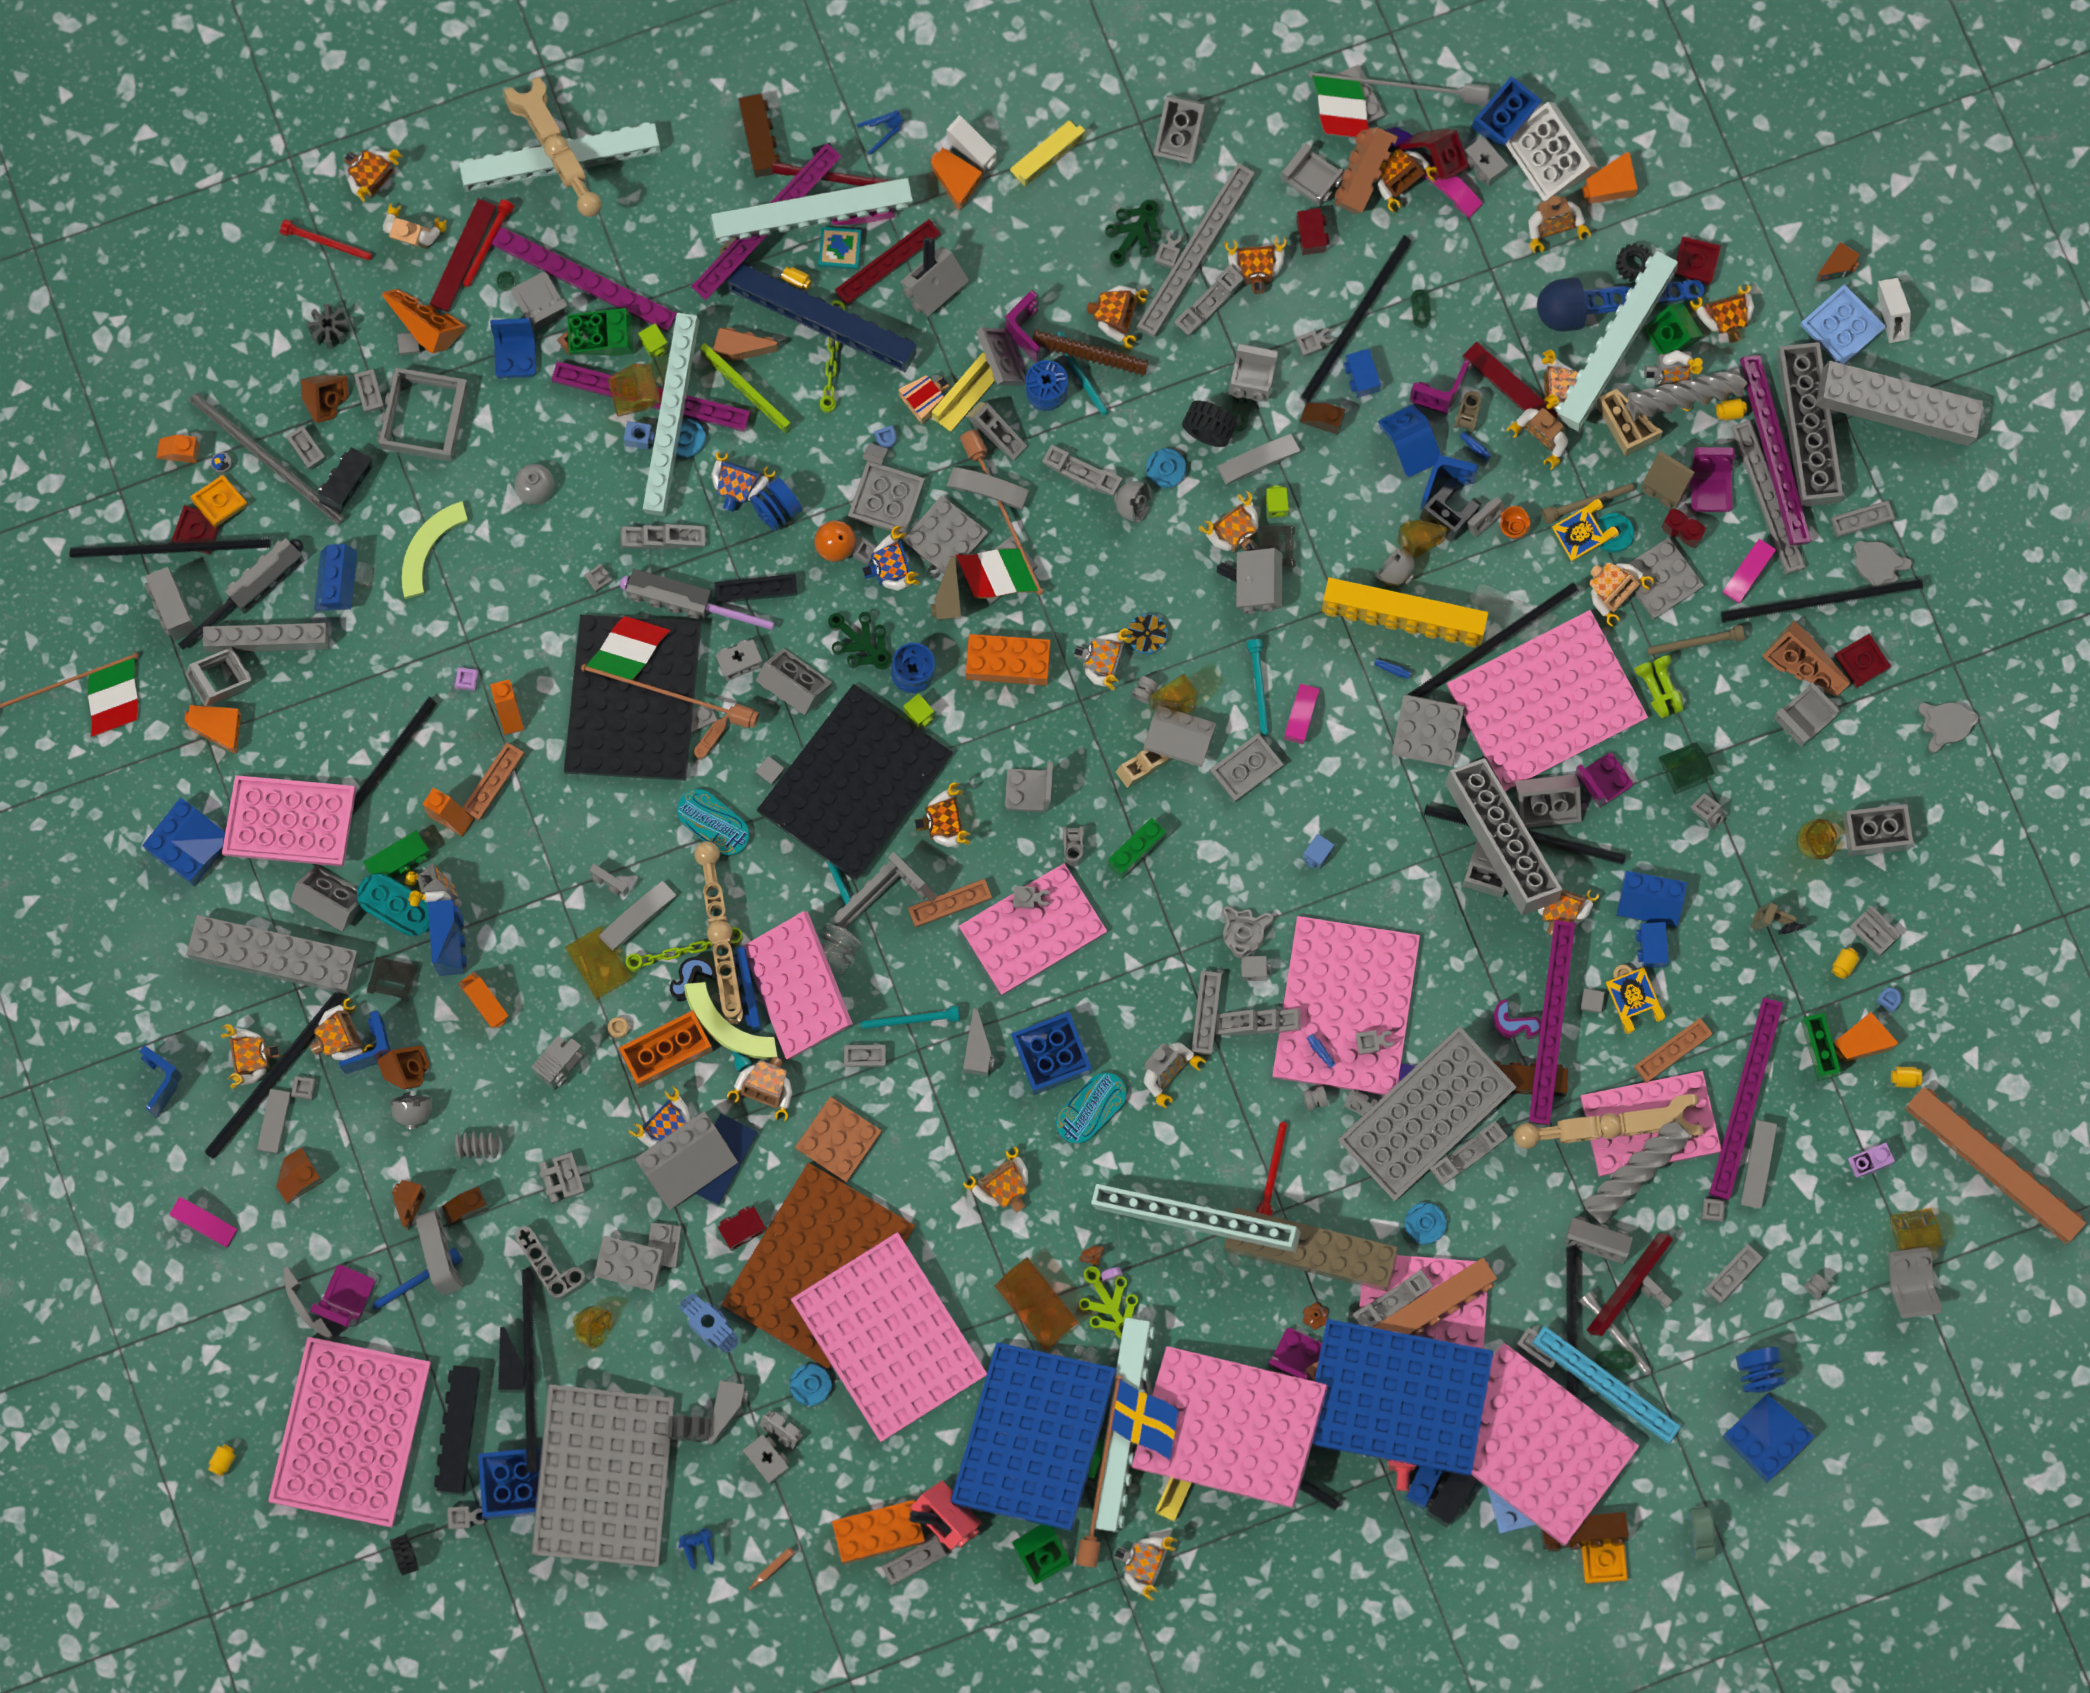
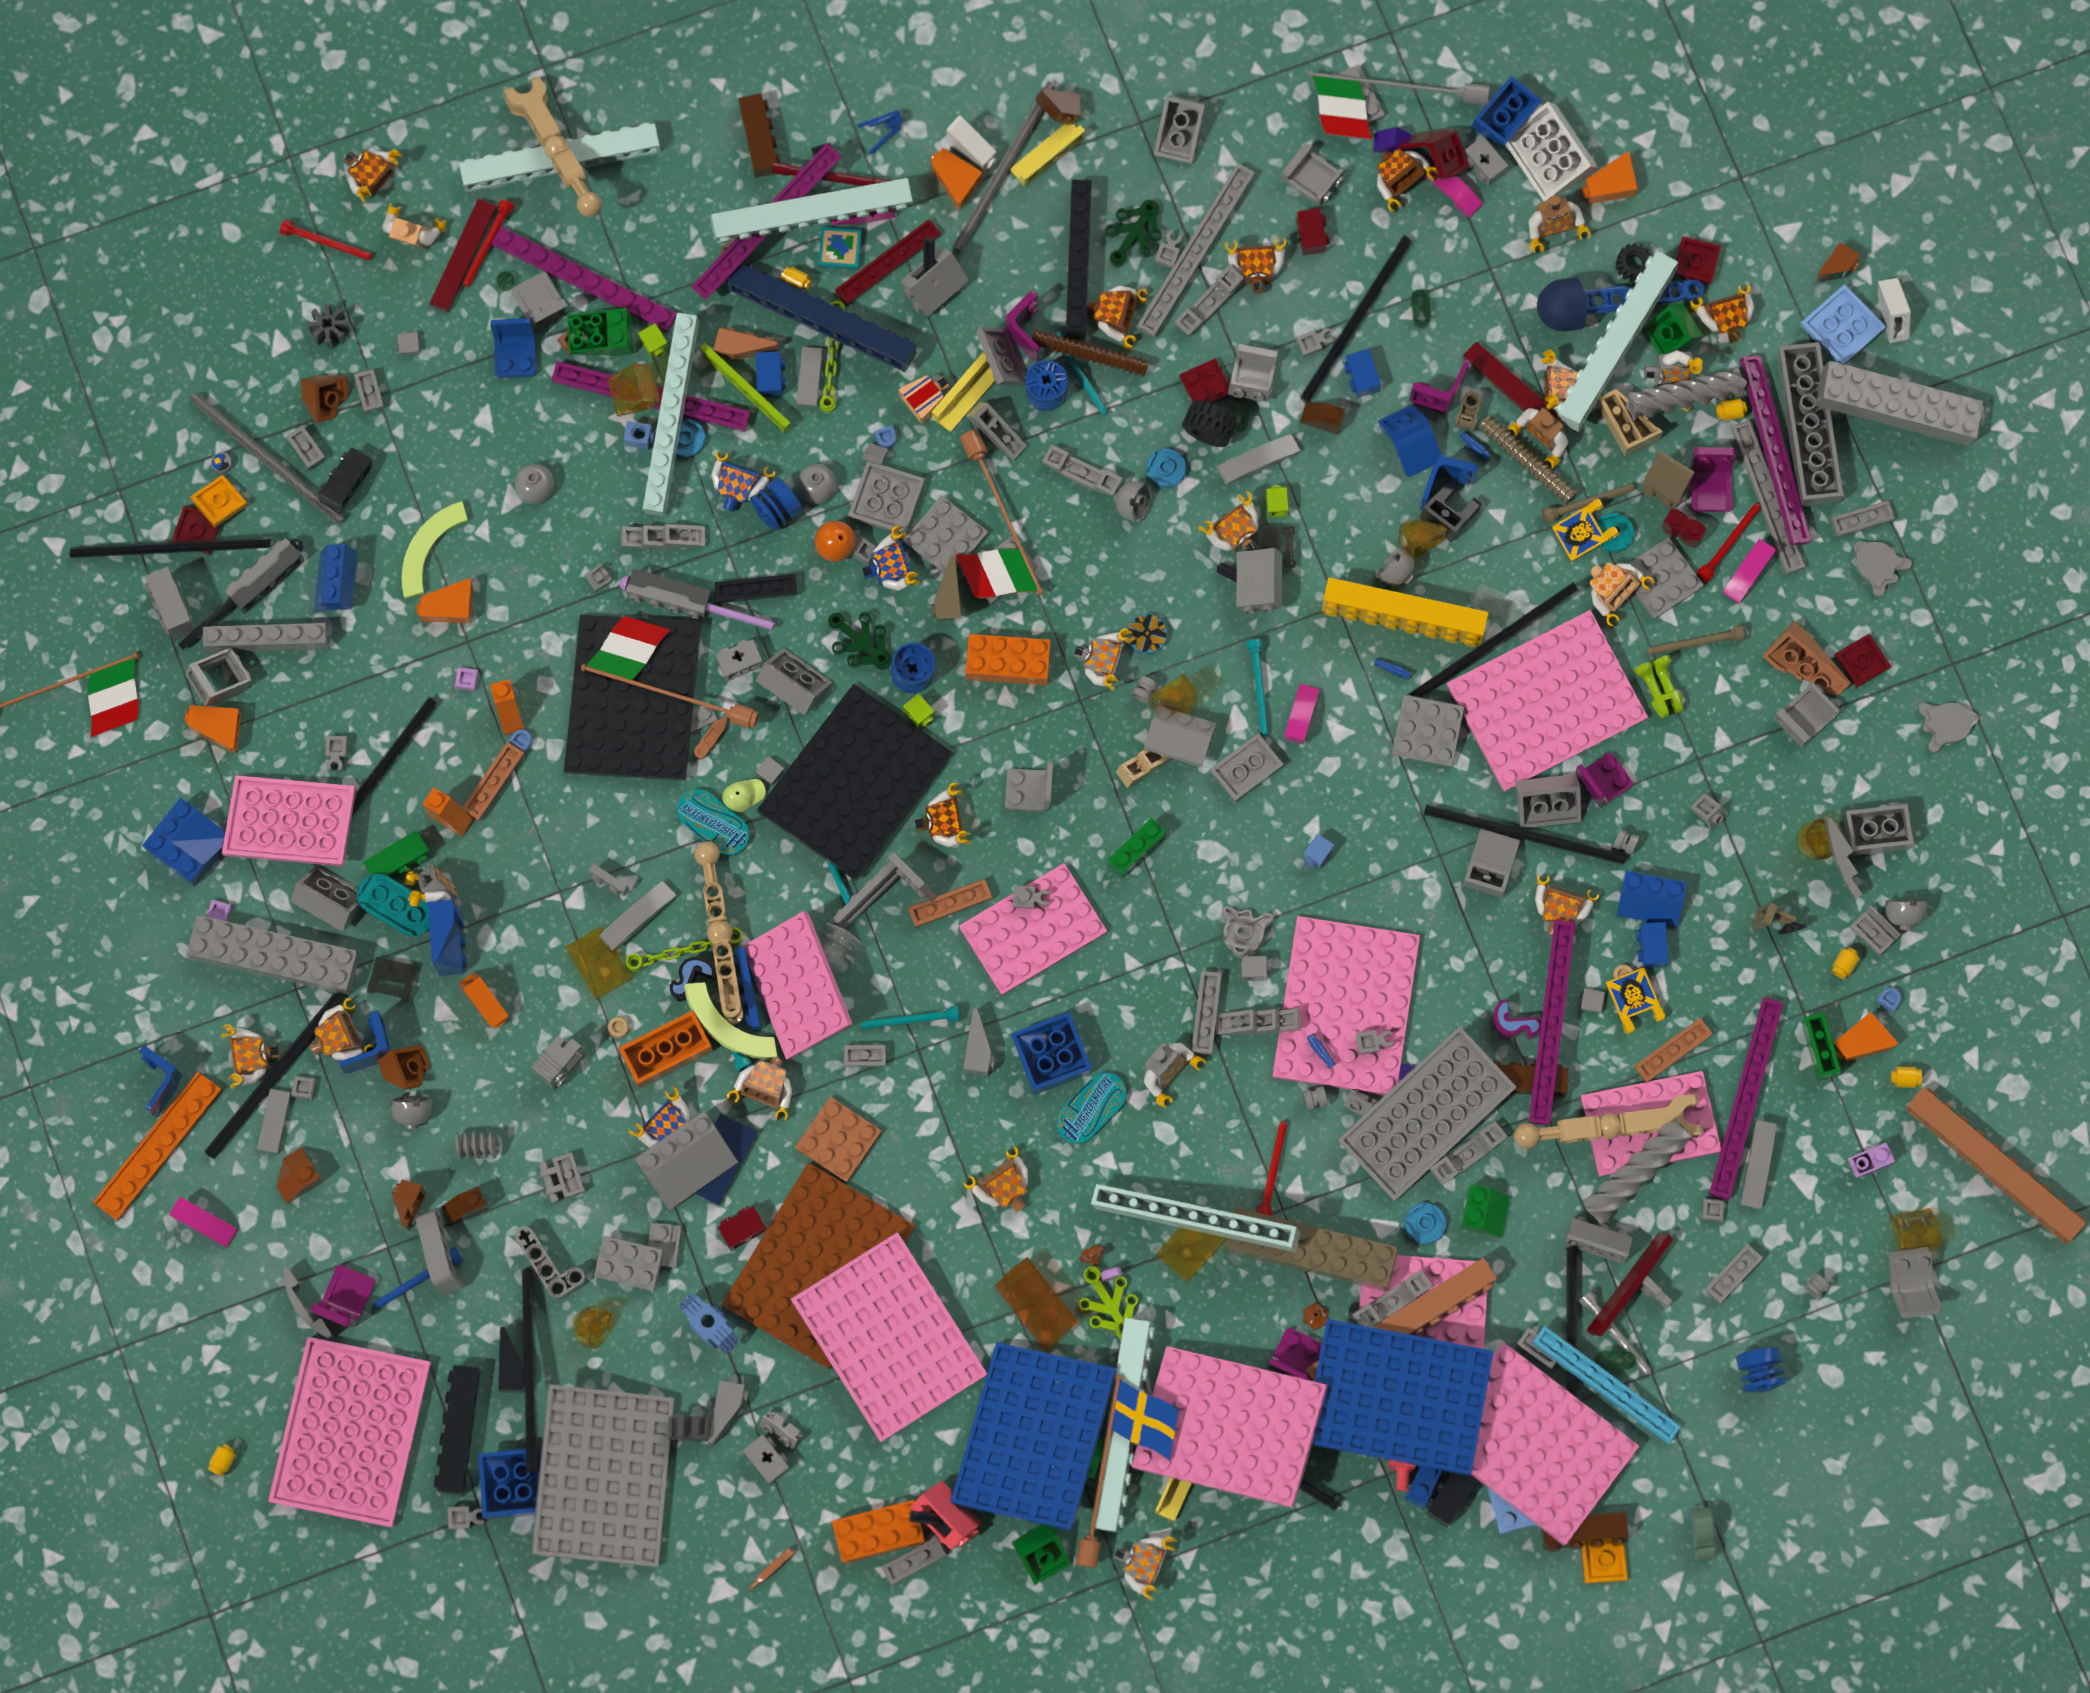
orange slope [156,435,200,463] -> none
light grey window [377,368,469,461] -> none
orange wedge [382,289,466,353] -> none
black tyre [390,1534,419,1576] -> none
blue piece [679,1529,714,1570] -> none
dark azure tile [790,1364,832,1406] -> none
light grey slope [947,467,1029,510] -> none
light grey piece [1063,826,1084,867] -> none
nougat wedge [1334,127,1398,214] -> none
light grey brick [1445,758,1562,915] -> none
light grey plate [1467,497,1505,537] -> none
orange hair [1500,506,1531,539] -> none
clear green slope [1658,742,1715,794] -> none
black axle [1720,578,1923,623] -> none
blue slope [1722,1394,1814,1483] -> none
none -> orange plate [93,1072,223,1222]
none -> lavender tile [206,900,232,922]
none -> light grey plate [325,736,348,772]
none -> orange slope [416,579,473,624]
none -> medium blue tile [507,729,533,754]
none -> yellowish green cap [722,779,766,813]
none -> blue brick [756,352,786,397]
none -> light grey tile [797,347,822,408]
none -> light grey cylinder [797,464,837,505]
none -> light grey axle [952,81,1056,253]
none -> reddish brown slope [1036,88,1080,125]
none -> black brick [1066,179,1092,340]
none -> clear yellow plate [1156,1228,1226,1283]
none -> dark red plate [1179,358,1232,404]
none -> green slope [1460,1184,1510,1238]
none -> dark tan piece [1479,415,1577,504]
none -> light grey wheel [1613,828,1640,855]
none -> red piece [1696,503,1761,583]
none -> light grey slope [1824,815,1863,899]
none -> light grey cylinder [1885,899,1927,930]

